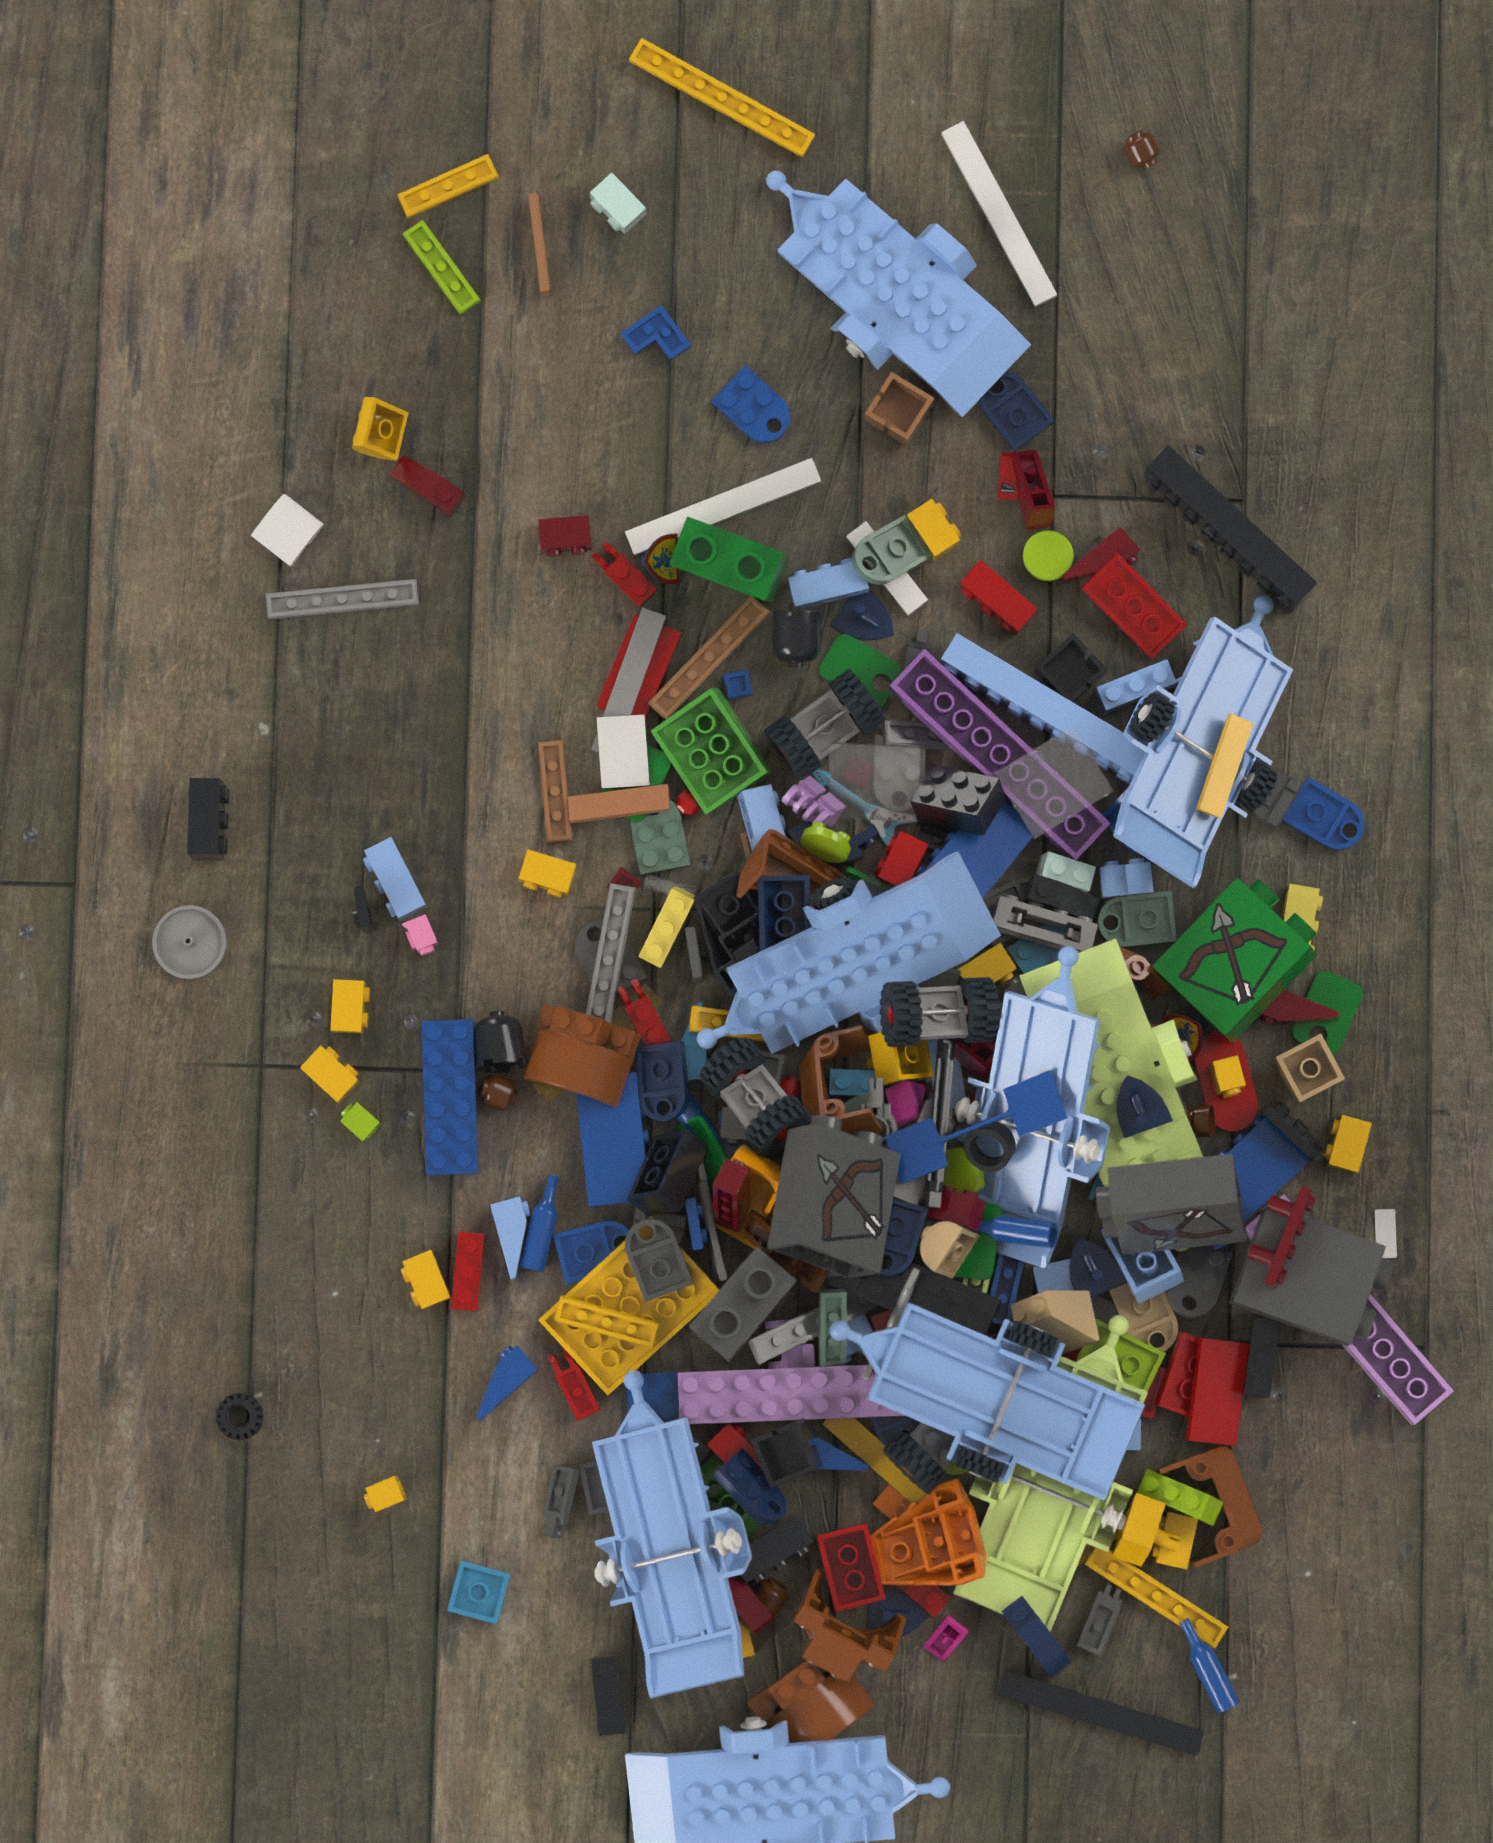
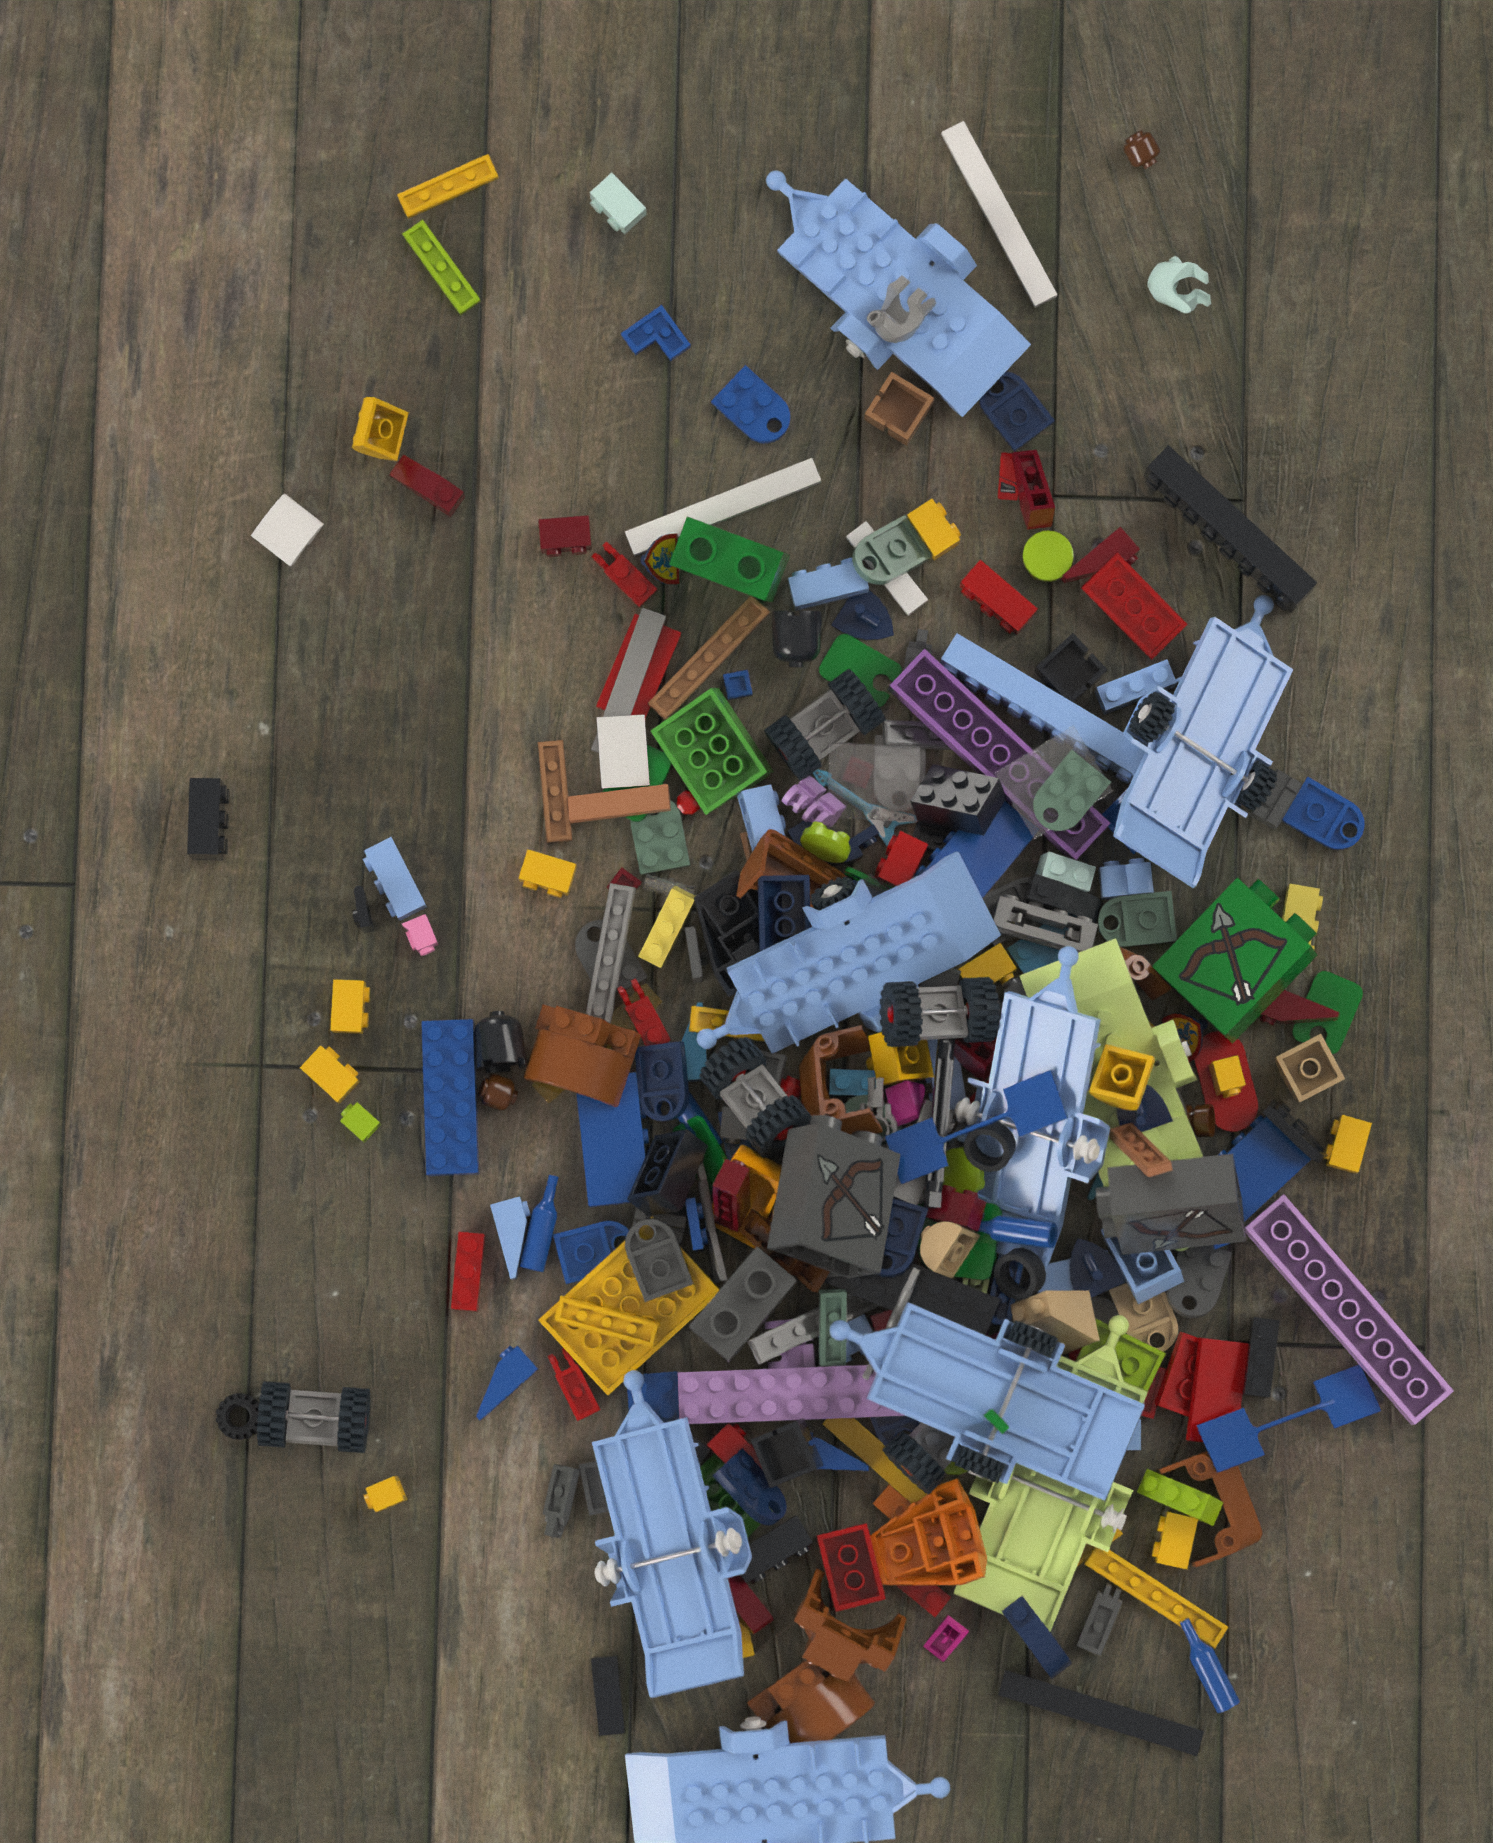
light grey piece [152,905,227,980] -> none
light grey tile [265,579,419,620] -> none
yellow brick [400,1250,452,1310] -> none
dark azure plate [447,1560,511,1624] -> none
medium nougat tile [528,193,551,297] -> none
yellow plate [629,38,815,158] -> none
reddish brown head [753,1577,788,1616] -> none
dark blue shield [868,1589,929,1637] -> none
yellow brick [1112,1493,1181,1567] -> none
yellow tile [1196,714,1254,819] -> none
dark grey brick [1229,1204,1394,1346] -> none
dark red plate [1247,1186,1316,1289] -> none
white sticker [1375,1209,1397,1258] -> none
none -> plate [257,1381,370,1453]
none -> light grey piece [867,275,936,343]
none -> green tile [983,1409,1009,1434]
none -> black tyre [994,1248,1046,1300]
none -> sand green plate [1033,750,1111,831]
none -> yellow brick [1089,1044,1155,1110]
none -> nougat tile [1109,1123,1172,1177]
none -> light aqua piece [1147,256,1211,314]
none -> blue hinge [1197,1365,1381,1473]

